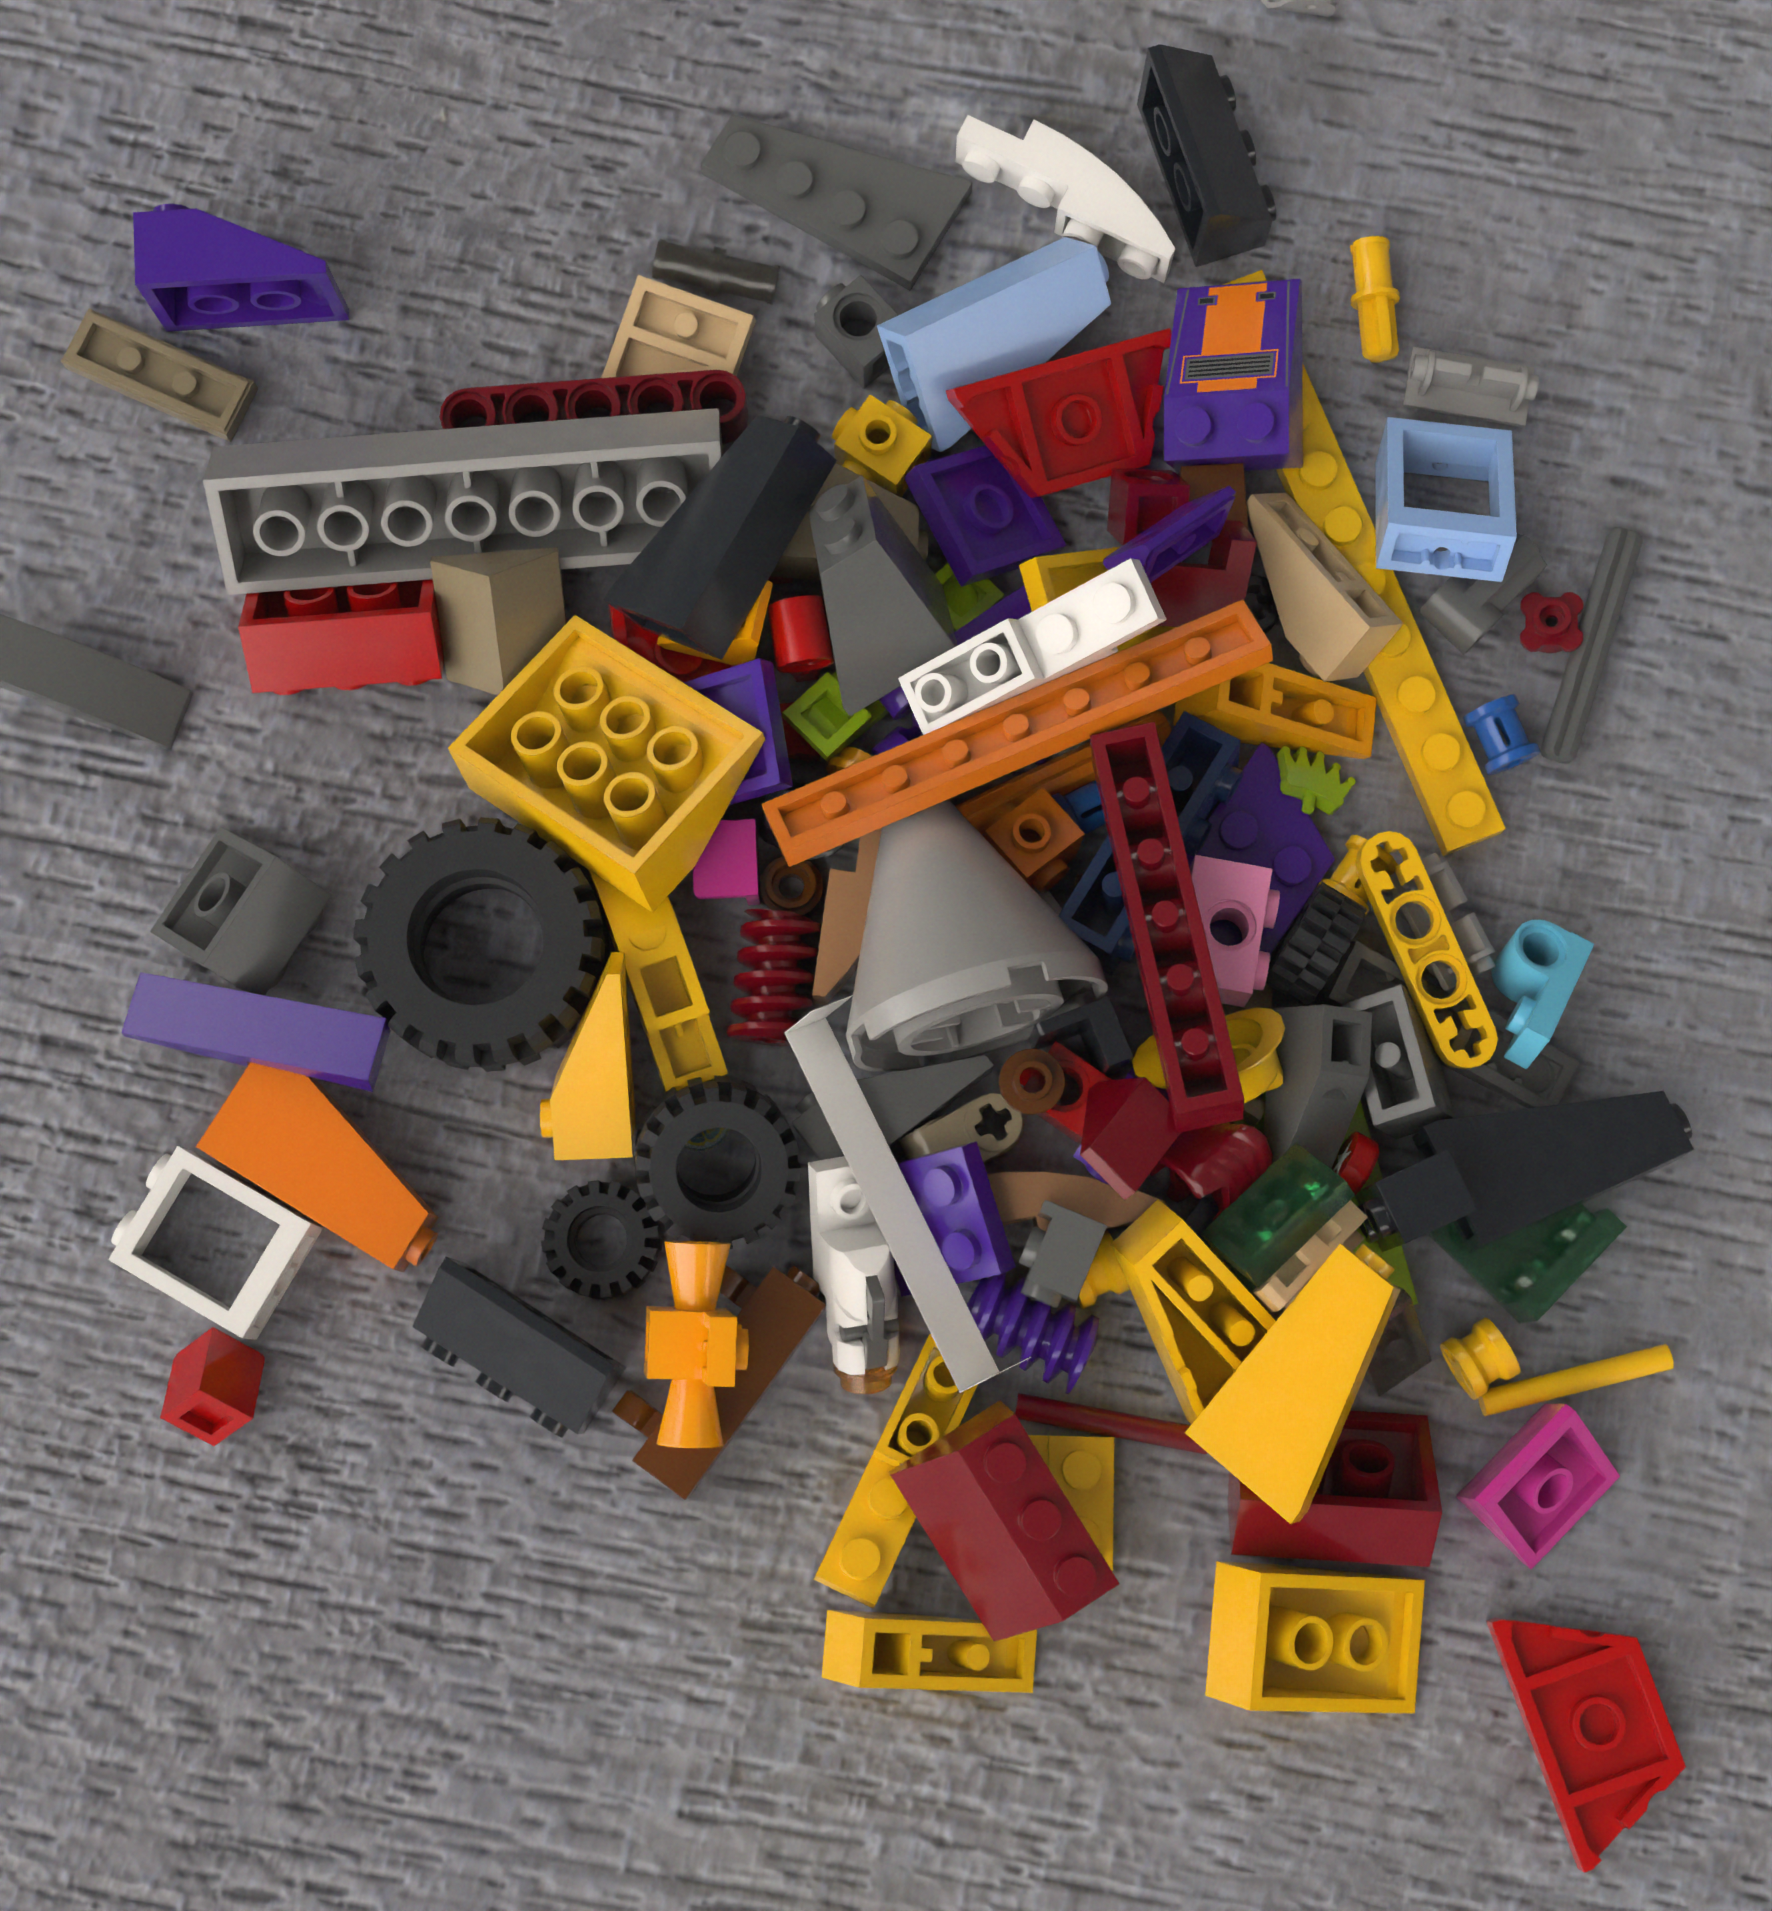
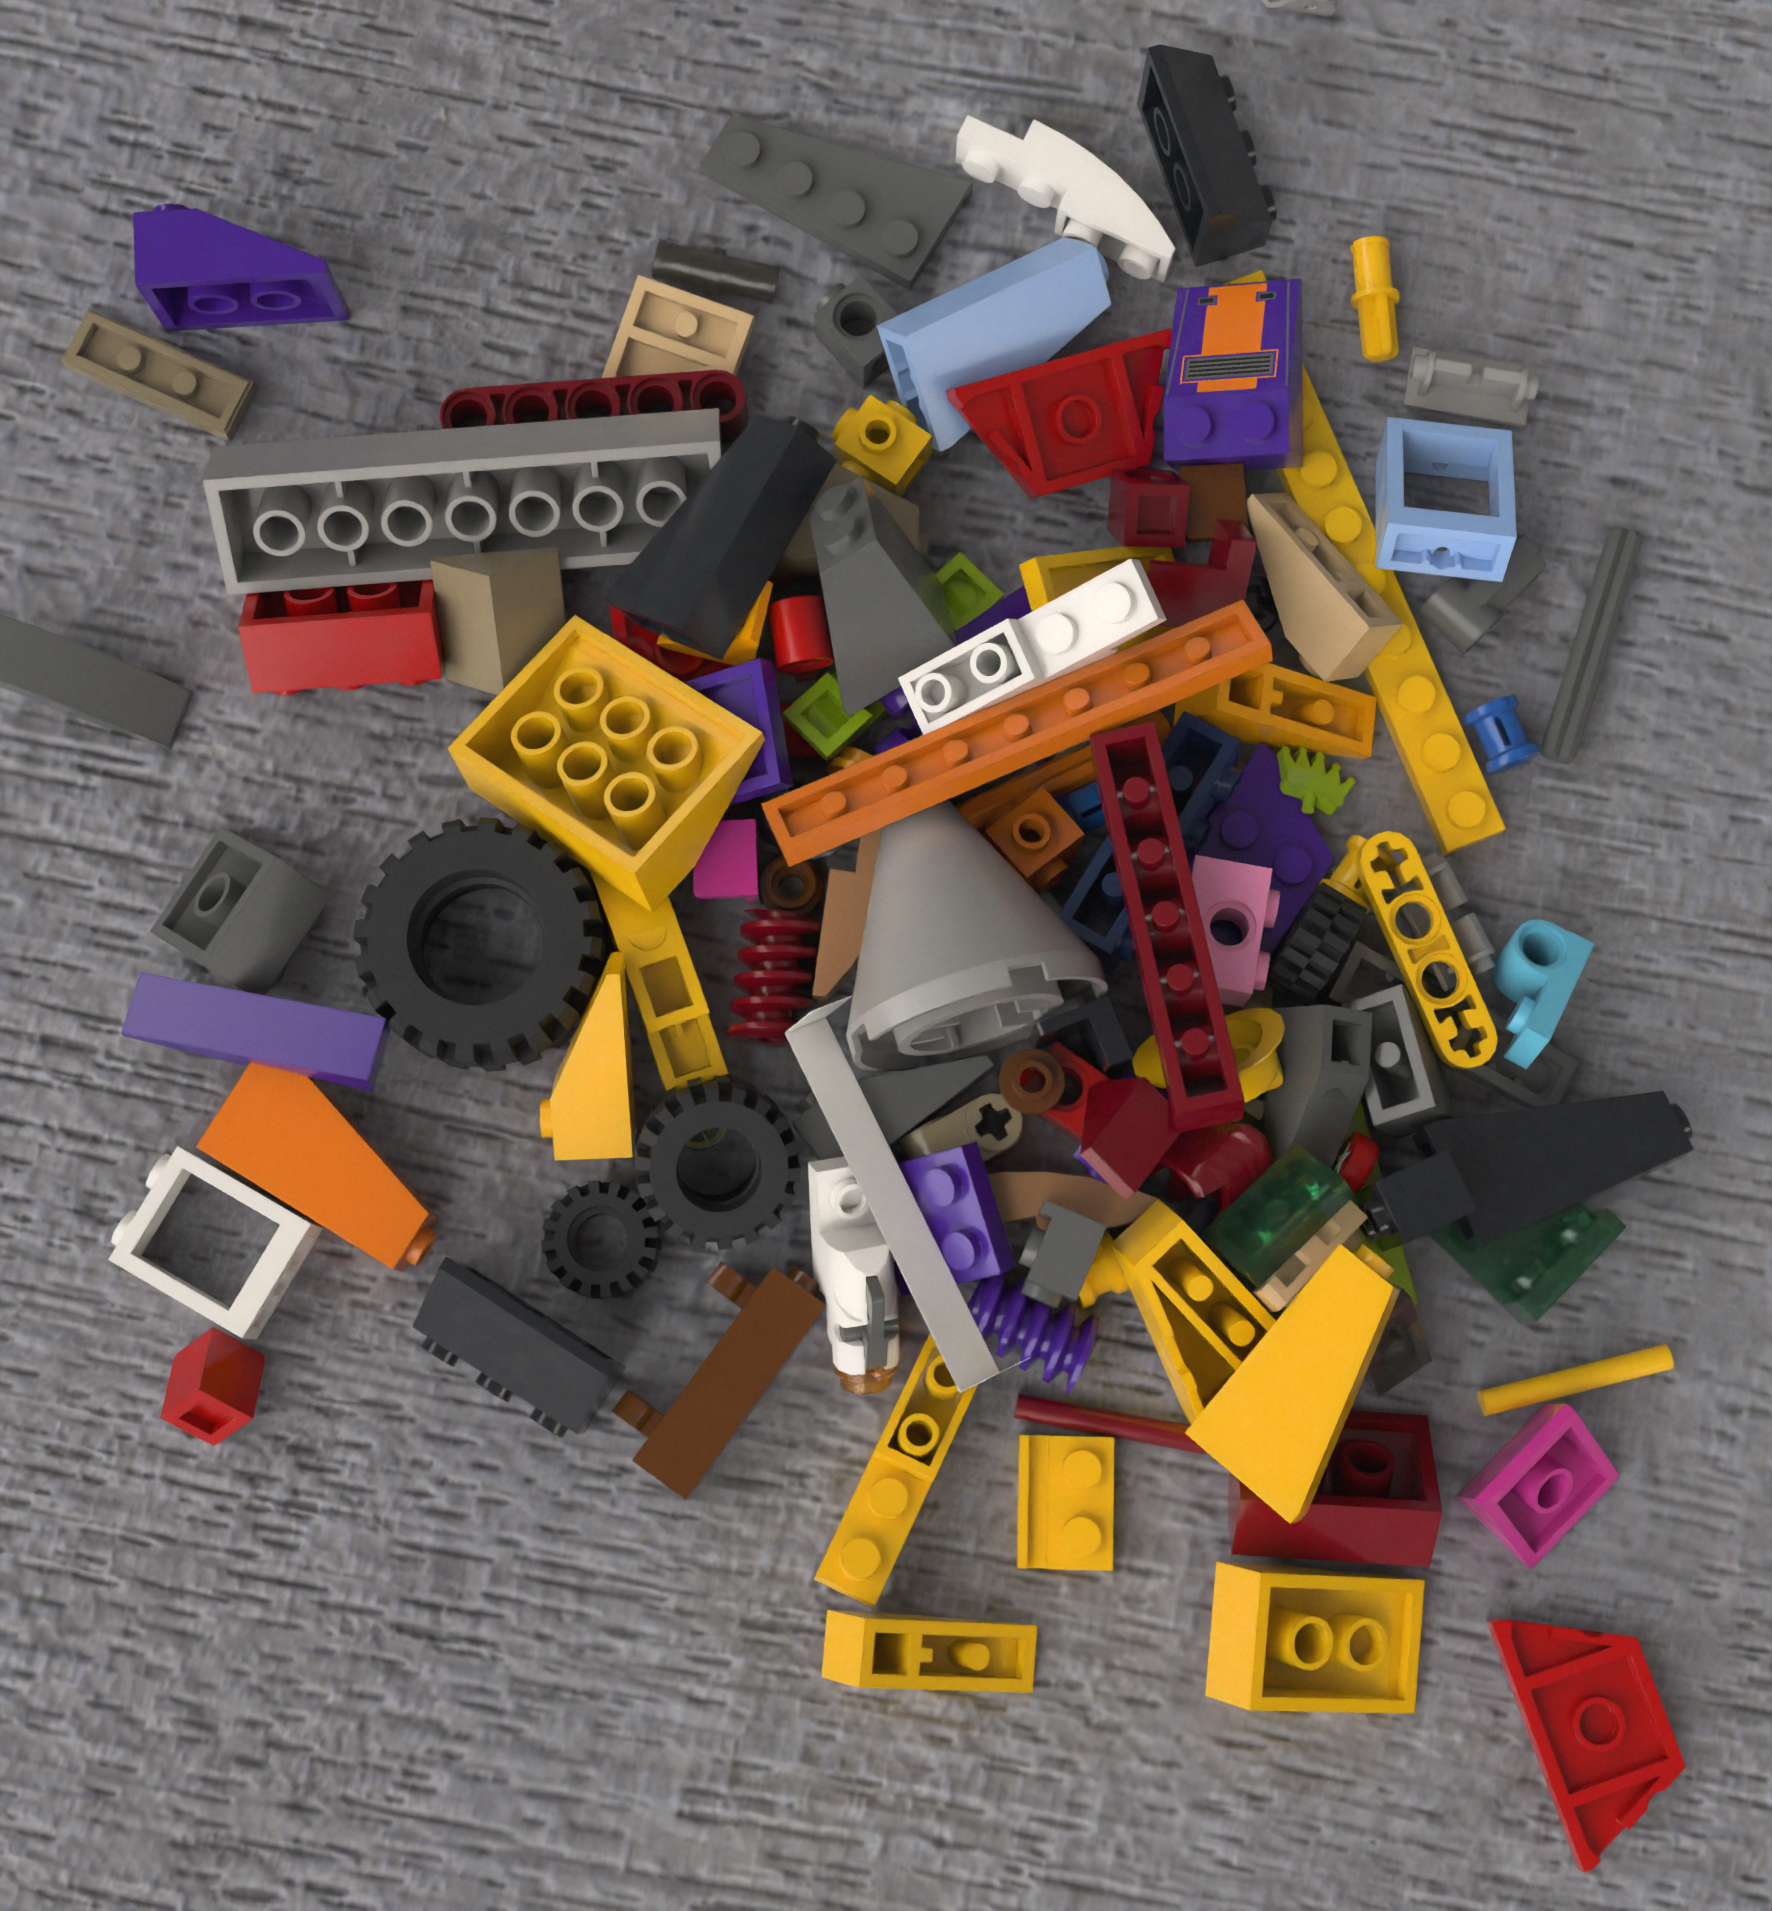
light orange brick [644,1241,749,1448] -> none
dark red slope [889,1400,1120,1641] -> none
dark purple plate [904,445,1067,587] -> none
dark purple slope [1103,486,1236,583] -> none
yellow wheel [1440,1317,1521,1400] -> none
dark red plate [1520,592,1584,653] -> none

